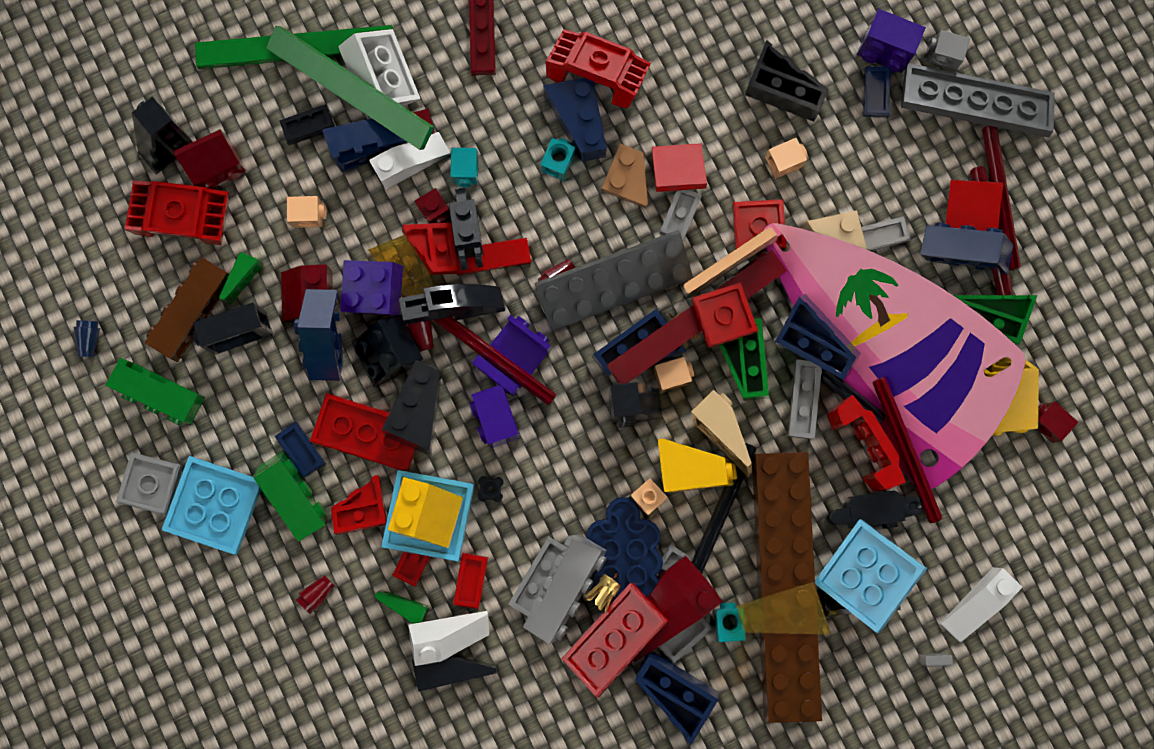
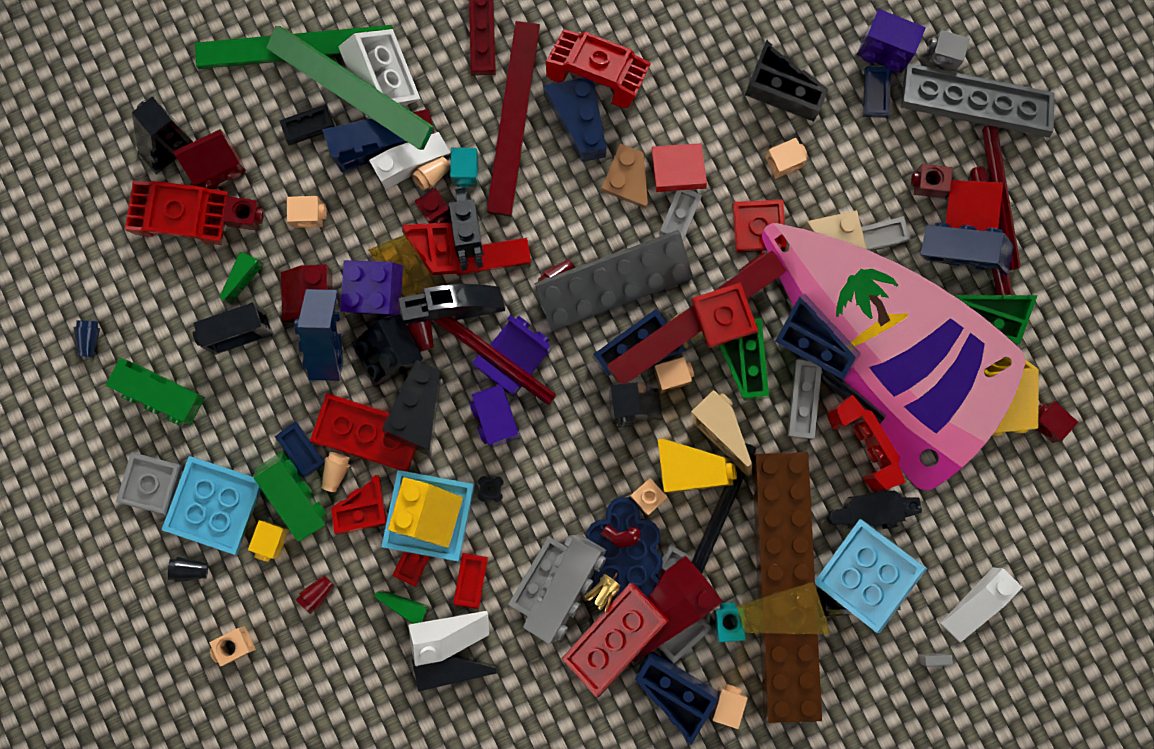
reddish brown brick [145,257,229,362] -> none
teal brick [540,138,575,181] -> none
light nougat tile [683,227,777,297] -> none
dark red axle [873,377,942,523] -> none
none -> black cone [168,556,208,583]
none -> light nougat brick [209,626,256,667]
none -> dark red brick [222,196,264,231]
none -> yellow brick [248,520,289,562]
none -> light nougat cone [321,452,350,492]
none -> light nougat cone [412,157,451,191]
none -> dark red tile [487,21,540,217]
none -> dark red arm [600,524,641,548]
none -> light nougat brick [710,684,747,729]
none -> dark red brick [911,164,952,198]

